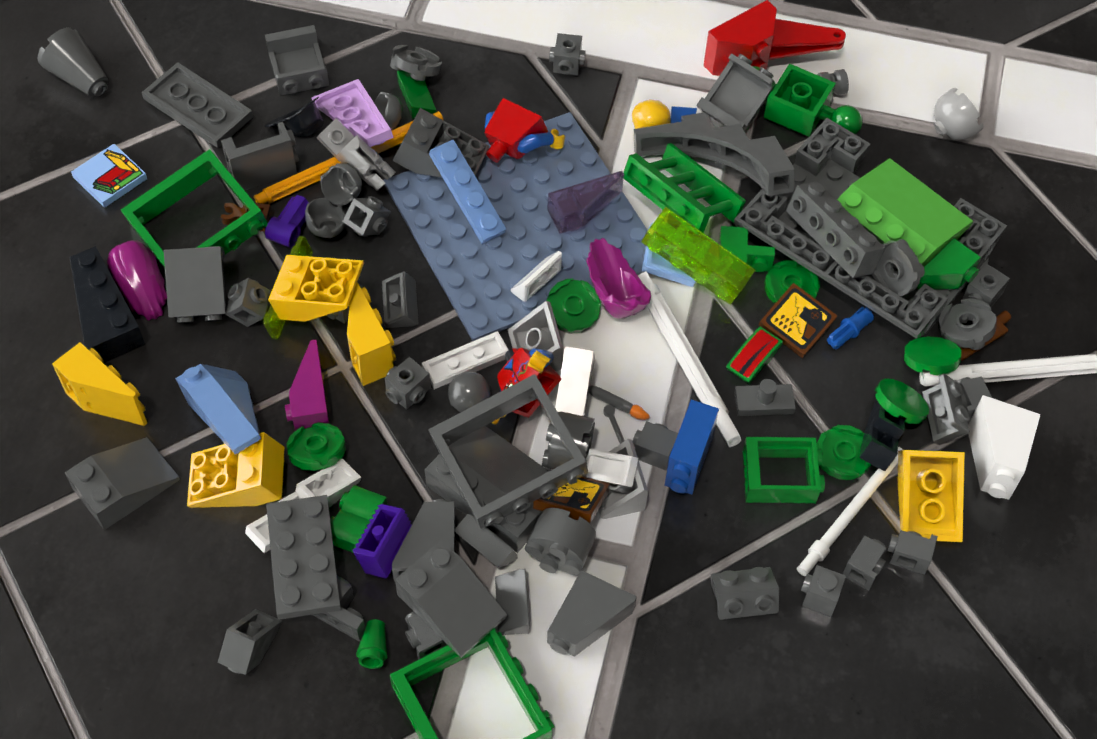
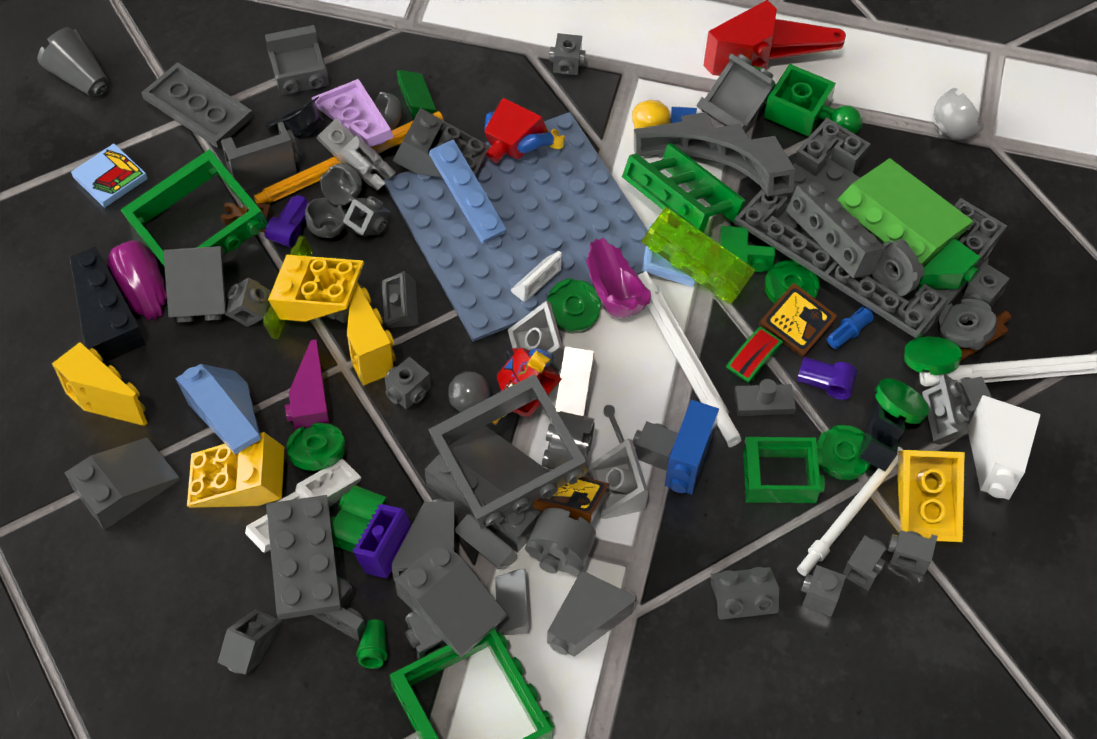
dark grey plate [390,45,442,81] -> none
white tile [422,331,509,389] -> none
clear purple slope [547,171,624,234] -> none
white tile [583,449,638,487] -> none
dark grey piece [589,385,650,420] -> none
dark grey wheel [817,69,849,95] -> none
none -> dark purple piece [797,357,857,400]

